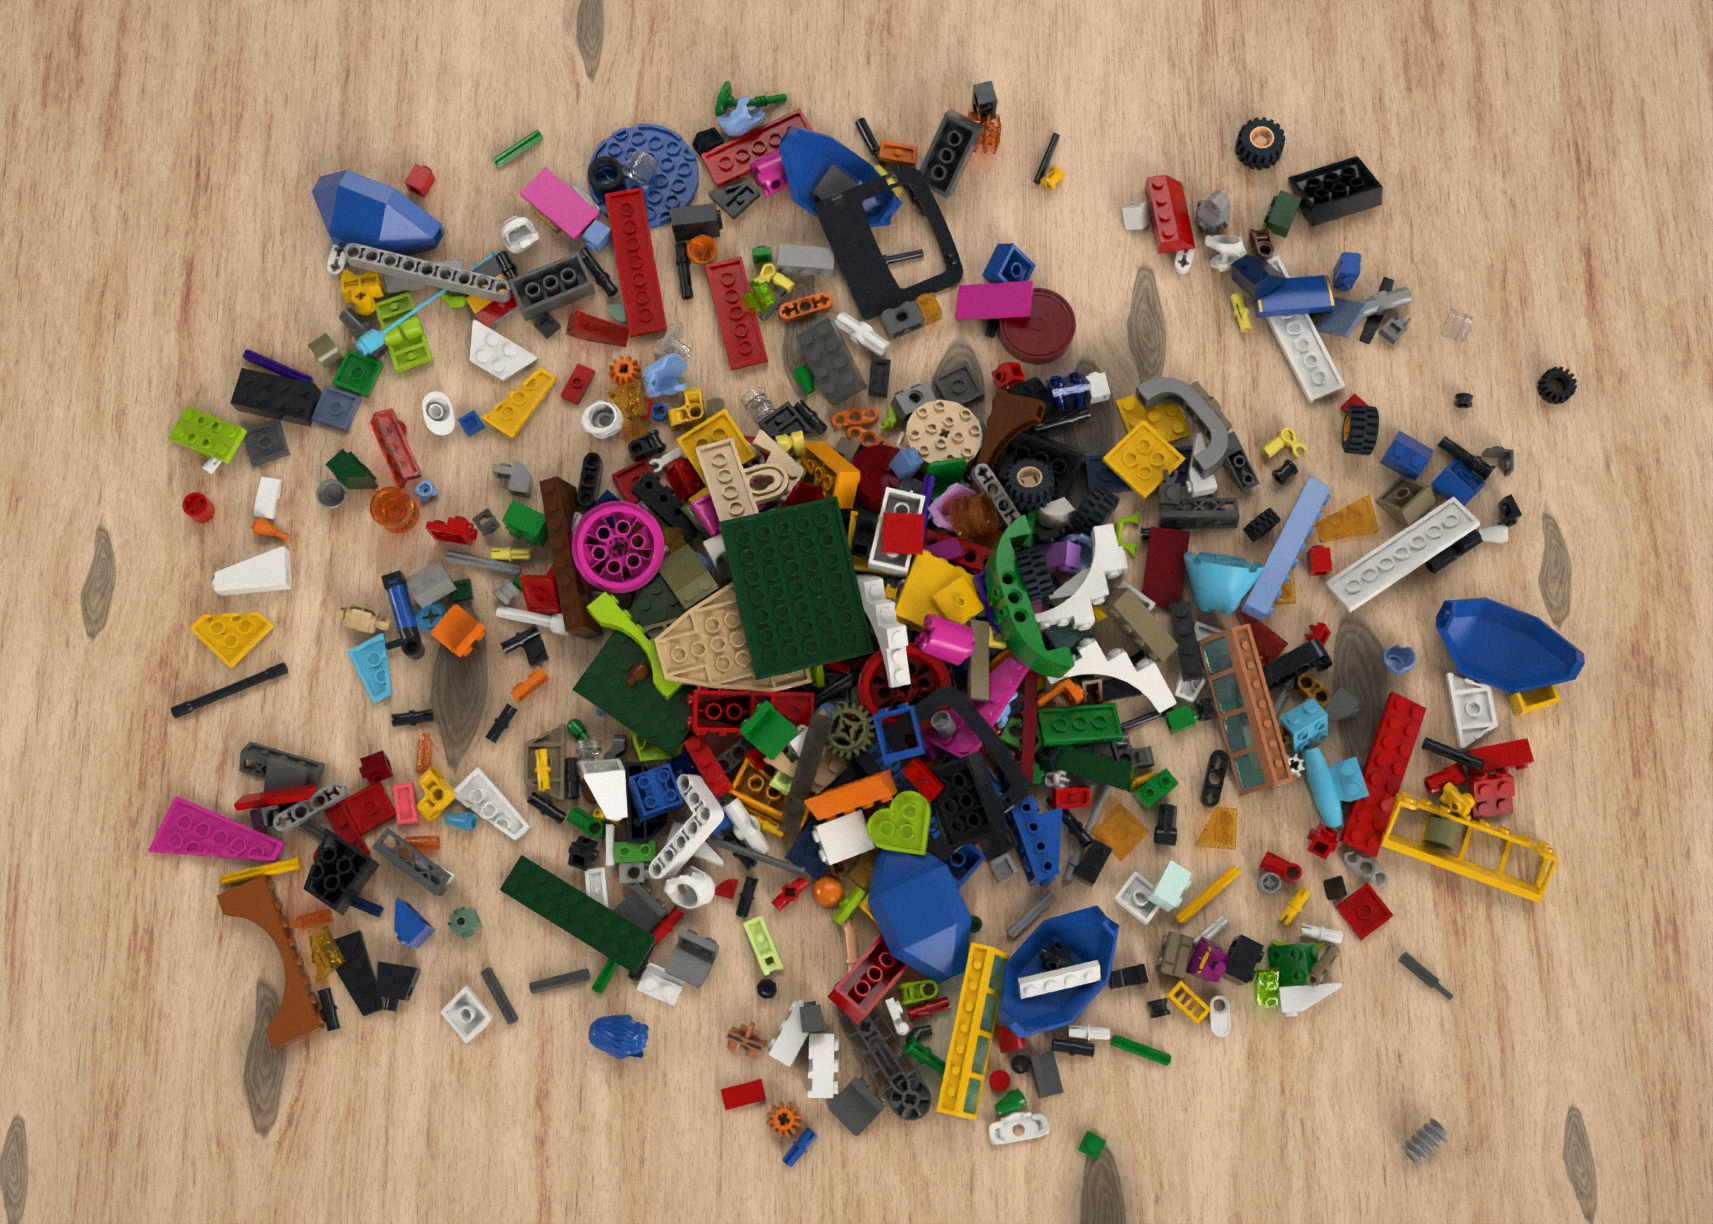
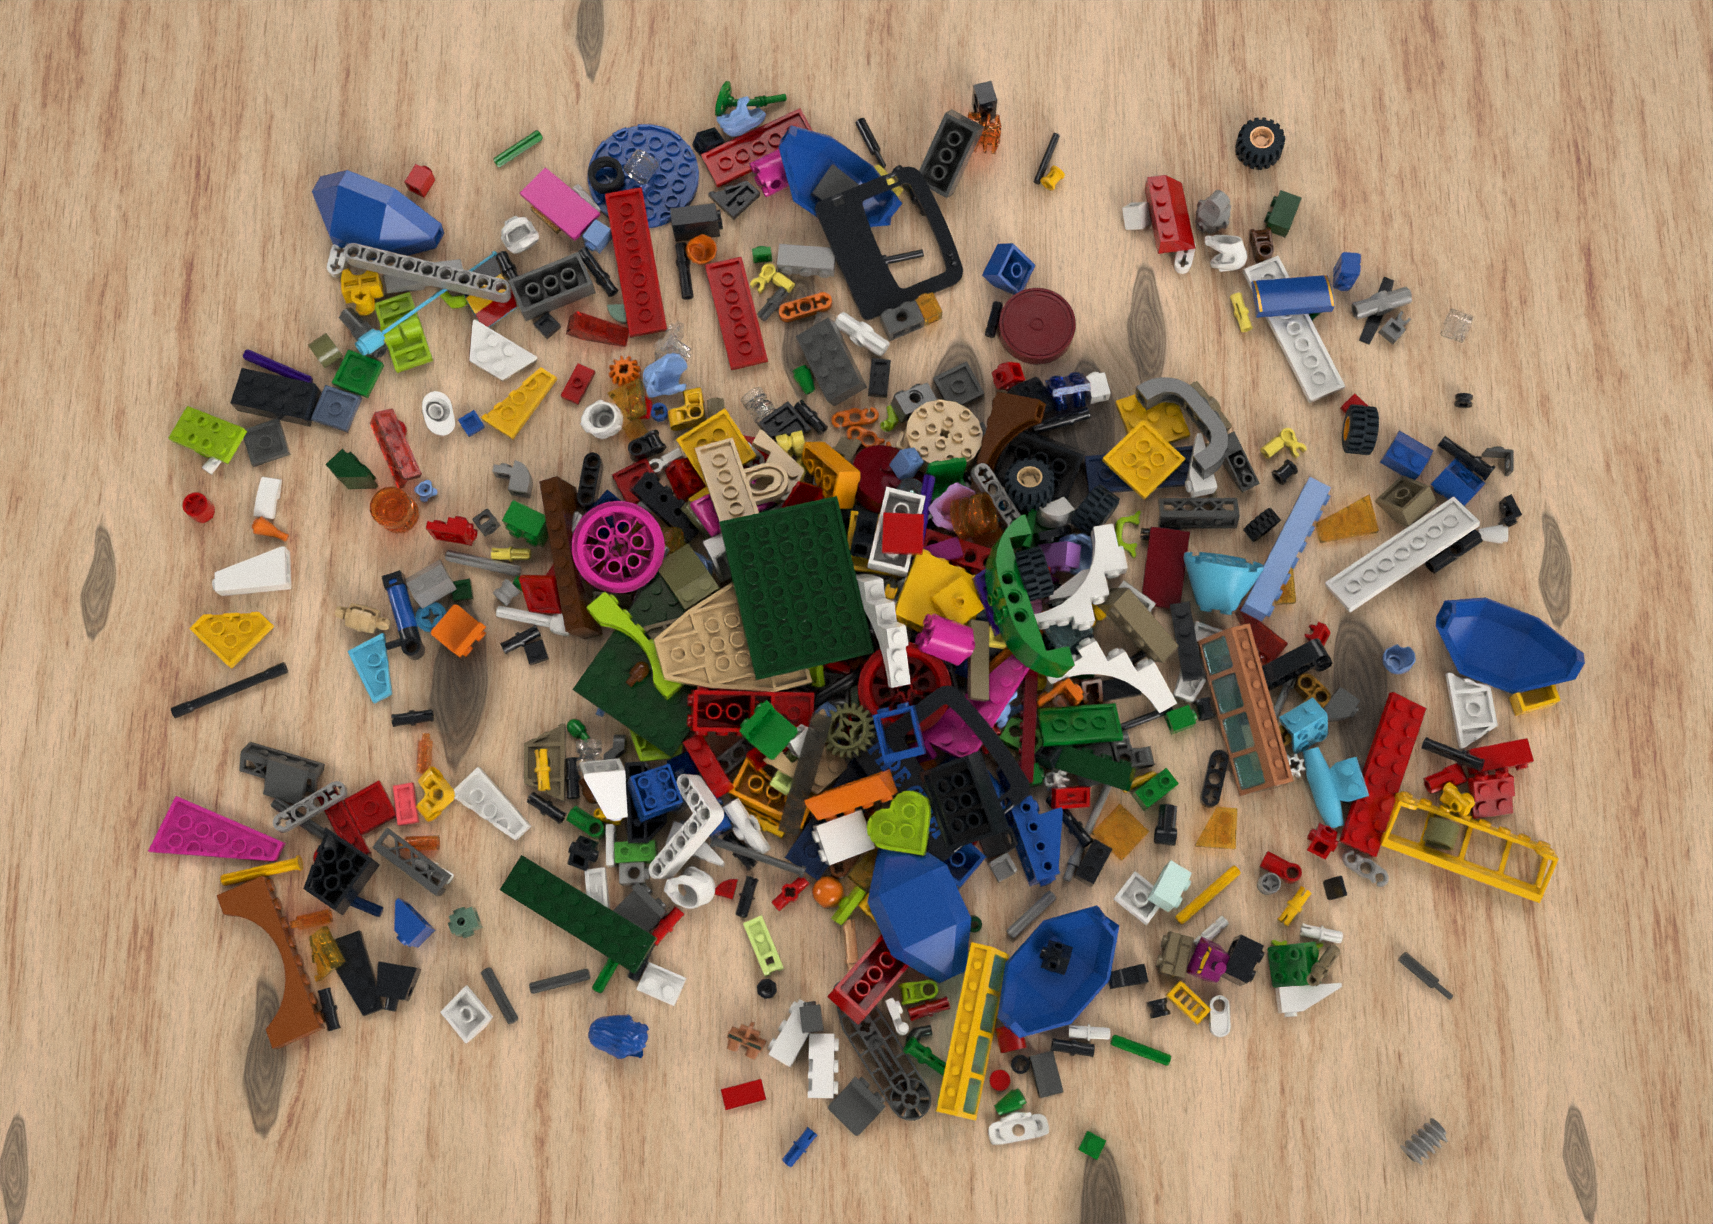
red tile [234,784,317,811] -> none
black panel [250,804,279,830] -> none
light grey hair [315,479,347,509] -> none
dark red brick [359,750,393,785] -> none
dark azure cone [445,811,477,831] -> none
black pin [485,703,518,744] -> none
orange plate [510,669,550,703] -> none
dark grey bracket [665,928,719,988] -> none
clear neon green hips [742,280,776,314] -> none
orange gear [766,1101,802,1138] -> none
orange plate [878,140,918,167] -> none
red plate [902,757,945,802] -> none
light grey wheel [931,710,957,738] -> none
dark pink tile [955,281,1034,321] -> none
white plate [1018,960,1101,999] -> none
dark grey plate [1158,469,1180,504] -> none
dark blue slope [1231,254,1287,300] -> none
clear neon green hips [1255,967,1279,1007] -> none
black slope [1288,156,1383,227] -> none
red brick [1306,545,1332,576] -> none
sand blue tile [1315,297,1368,338] -> none
red tile [1335,882,1394,940] -> none
black tyre [1537,367,1577,404] -> none

